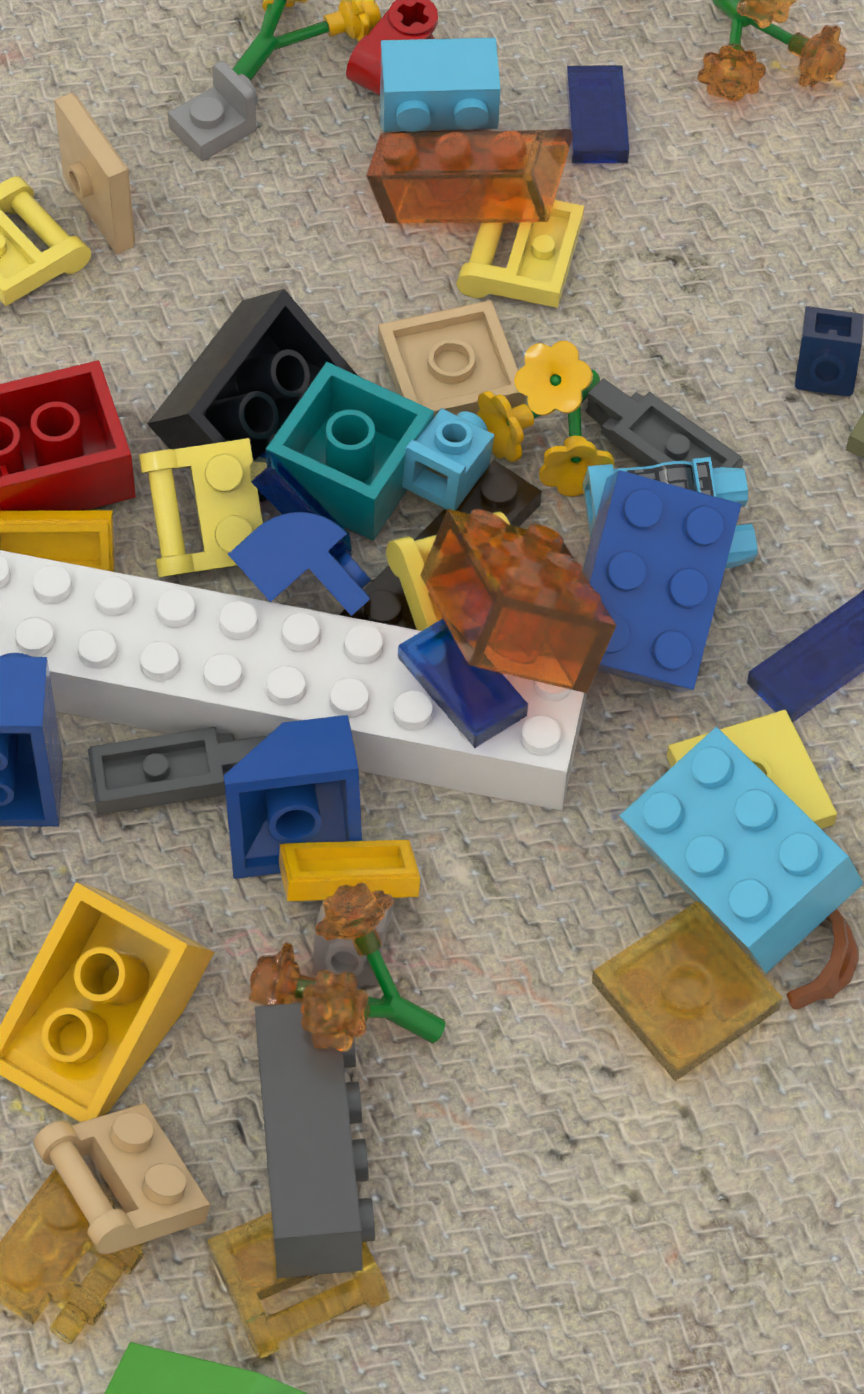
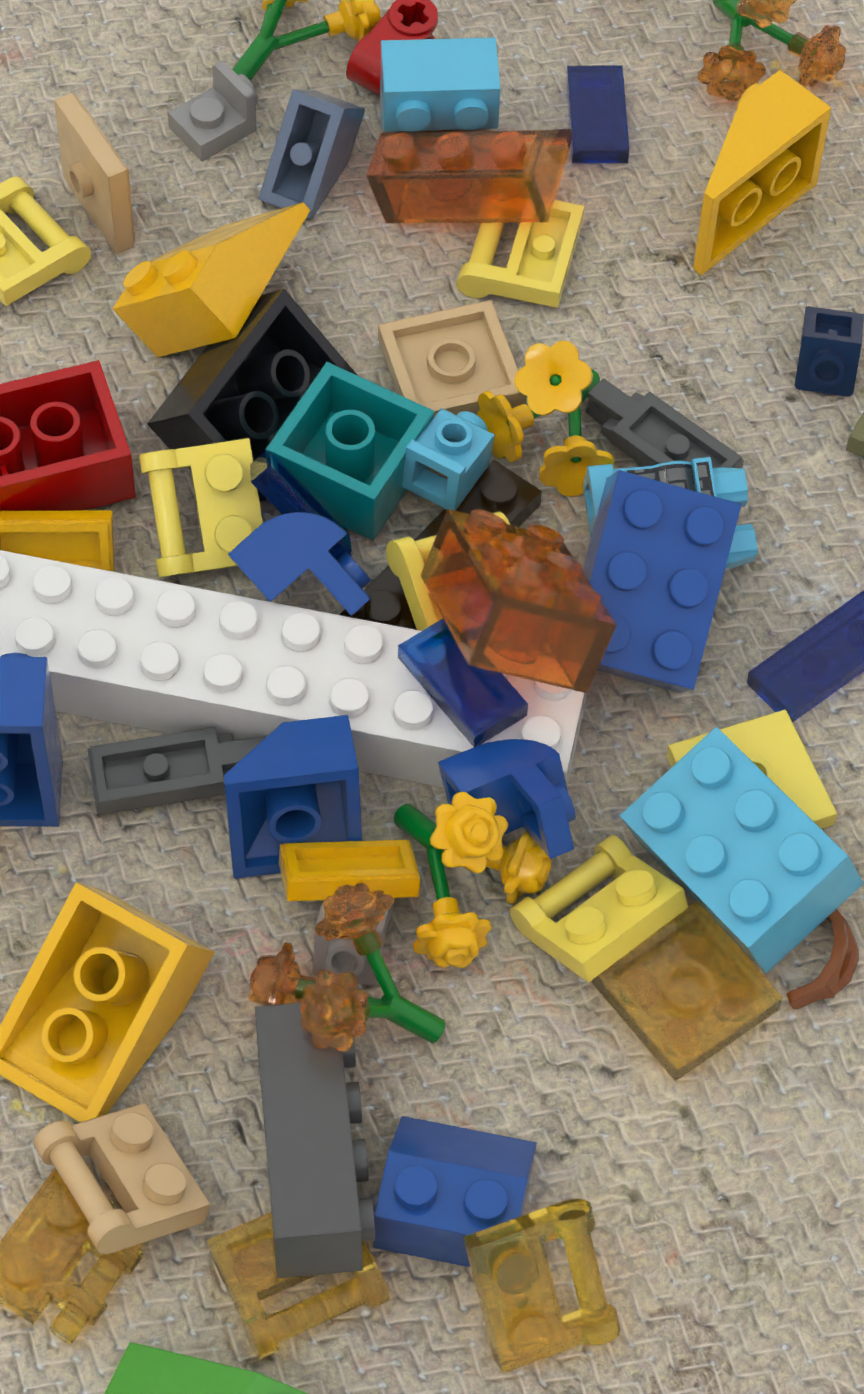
none -> yellow slope [113,202,310,357]
none -> sand blue slope [258,89,365,219]
none -> blue slope [373,1116,537,1275]
none -> yellow plant [394,792,552,968]
none -> blue brick [438,739,576,859]
none -> clear yellow plate [463,1199,621,1373]
none -> light yellow plate [509,835,689,983]
none -> yellow slope [693,70,832,276]

